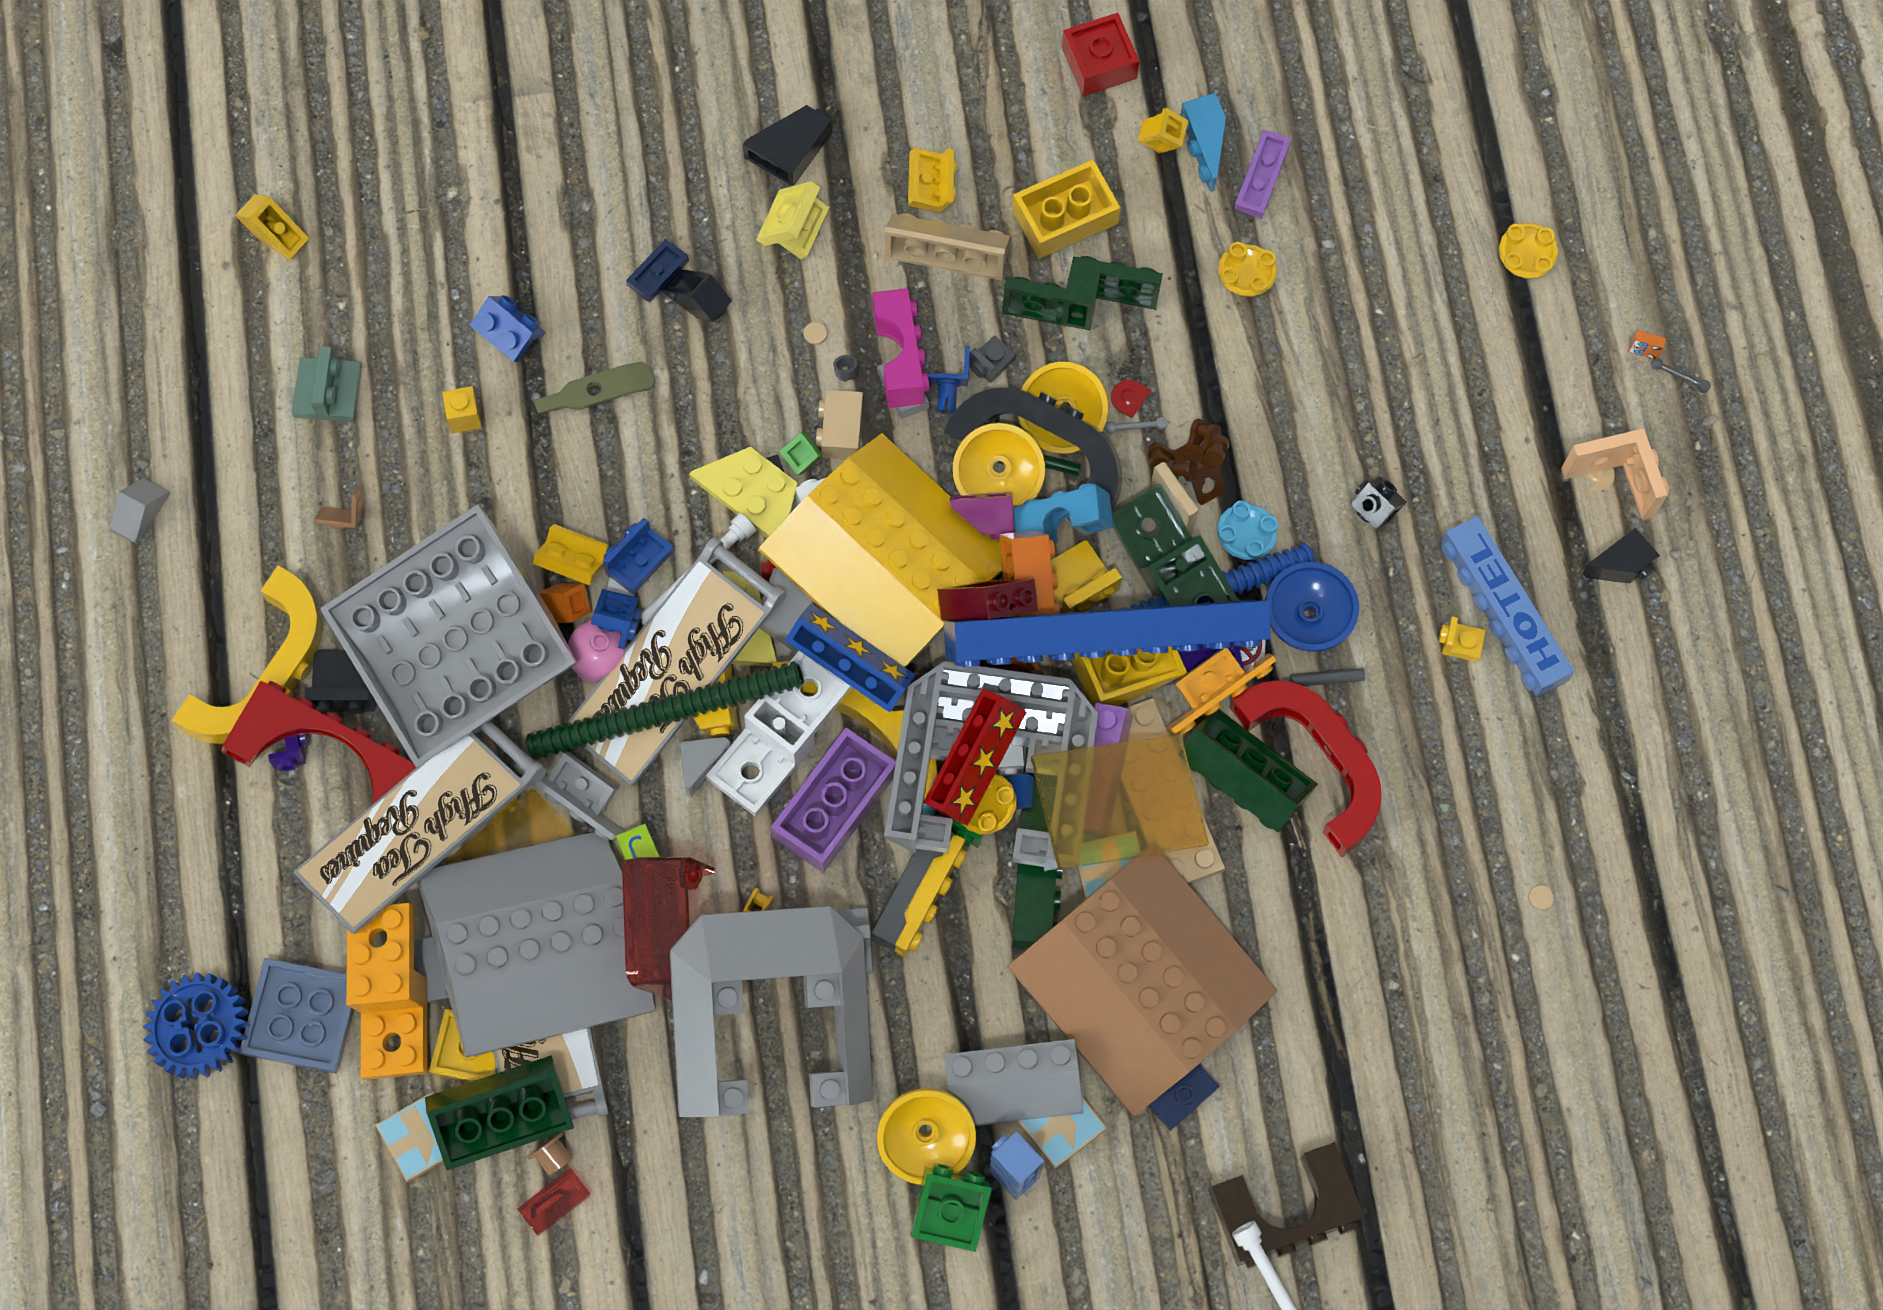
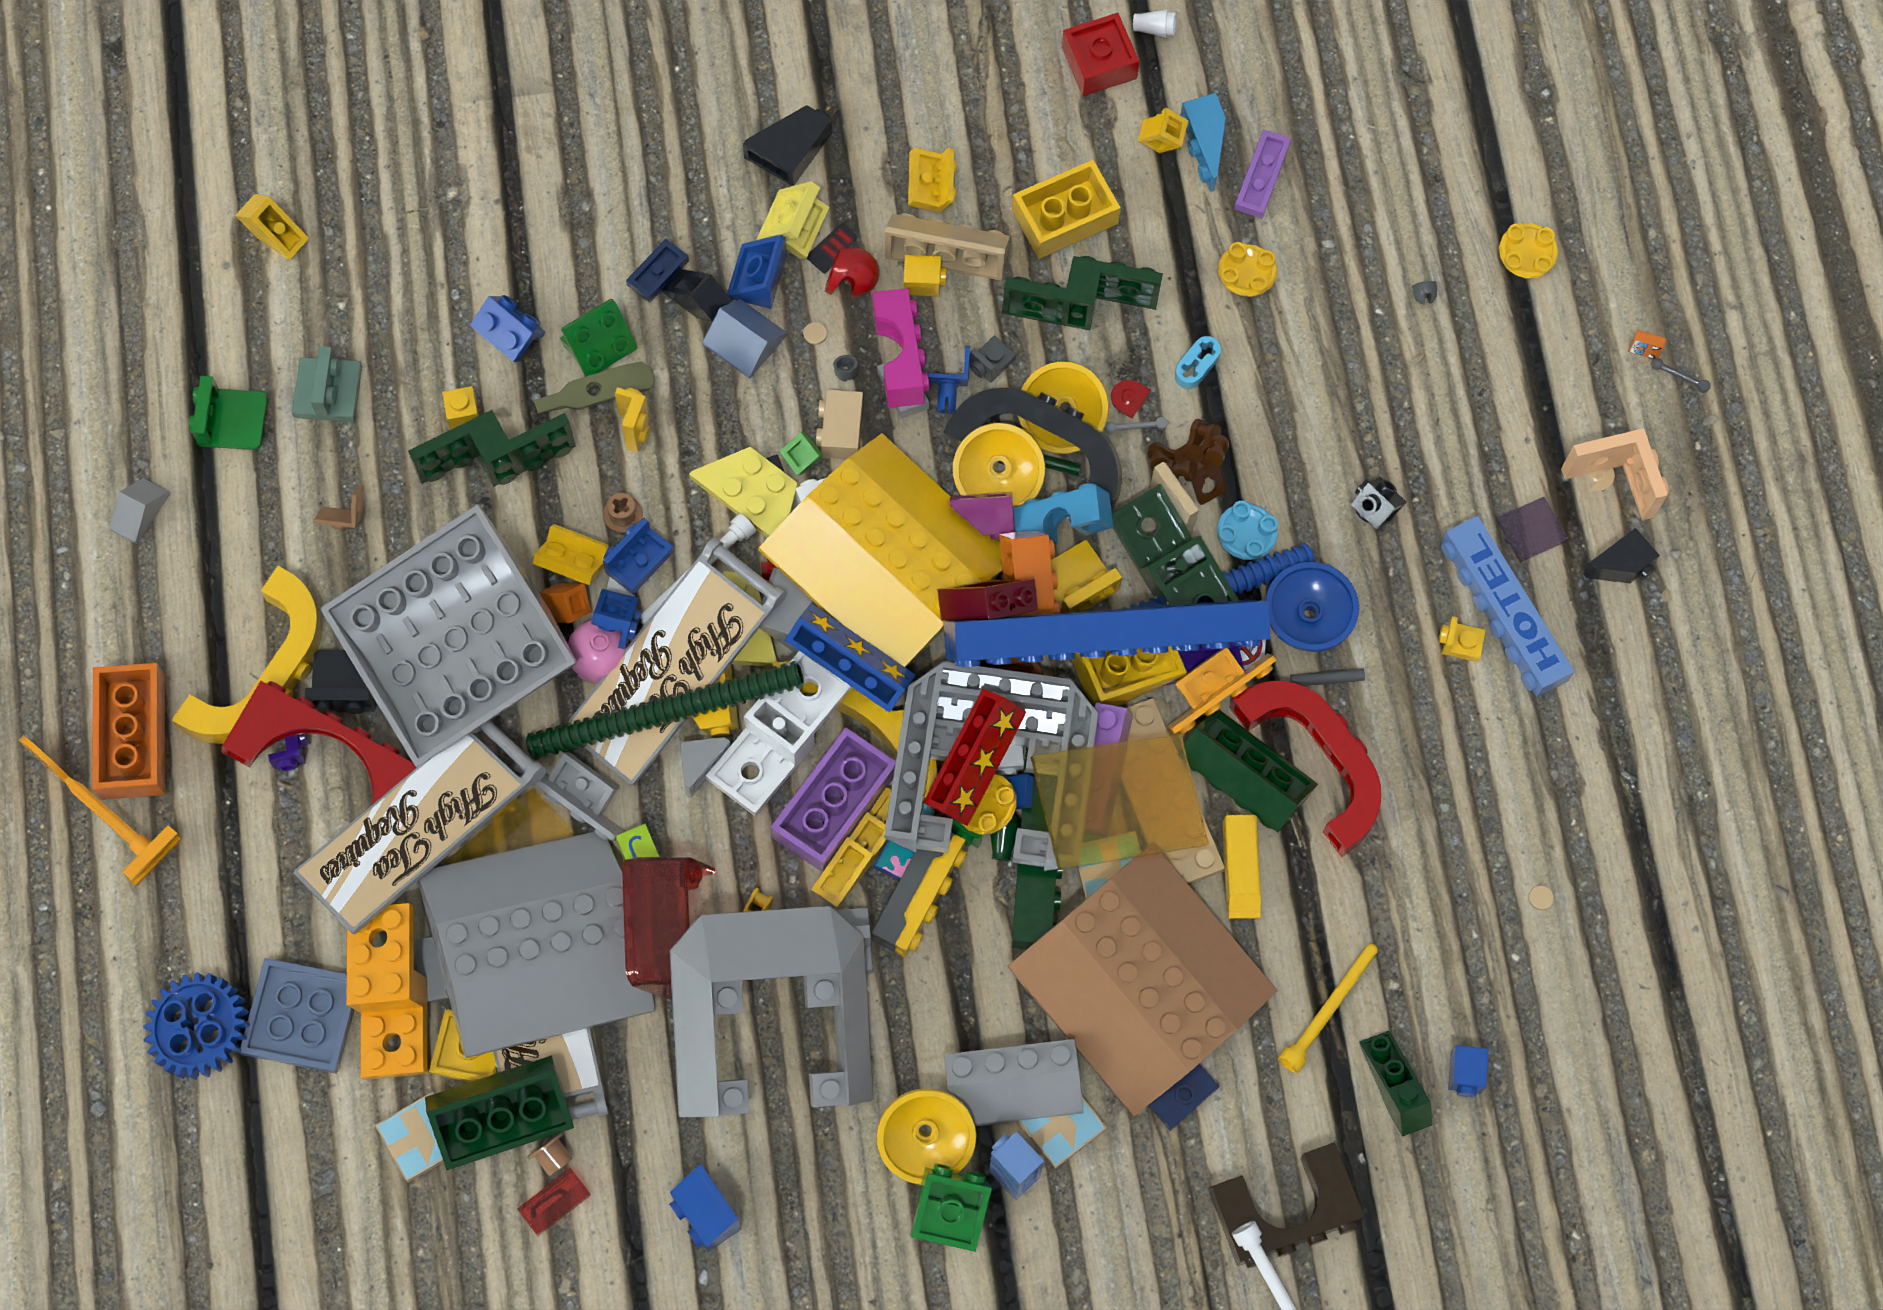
none -> light orange piece [19,735,182,886]
none -> orange brick [92,663,165,800]
none -> green bracket [189,376,268,450]
none -> dark green bracket [408,410,576,487]
none -> green bracket [560,299,637,377]
none -> medium nougat piece [603,493,643,533]
none -> yellow bracket [615,388,651,452]
none -> blue slope [669,1164,741,1252]
none -> sand blue slope [702,299,787,379]
none -> blue slope [727,235,787,309]
none -> black sticker [806,224,856,274]
none -> yellow slope [811,787,891,908]
none -> red helmet [824,247,879,297]
none -> tile [874,840,915,881]
none -> yellow brick [903,255,947,297]
none -> dark green cone [990,815,1020,861]
none -> white cone [1133,9,1176,38]
none -> medium azure beam [1175,336,1221,389]
none -> yellow piece [1222,815,1261,919]
none -> yellow piece [1277,943,1378,1074]
none -> dark green slope [1359,1031,1432,1137]
none -> dark grey hinge [1412,281,1437,305]
none -> blue brick [1448,1045,1489,1097]
none -> clear purple piece [1496,497,1568,563]

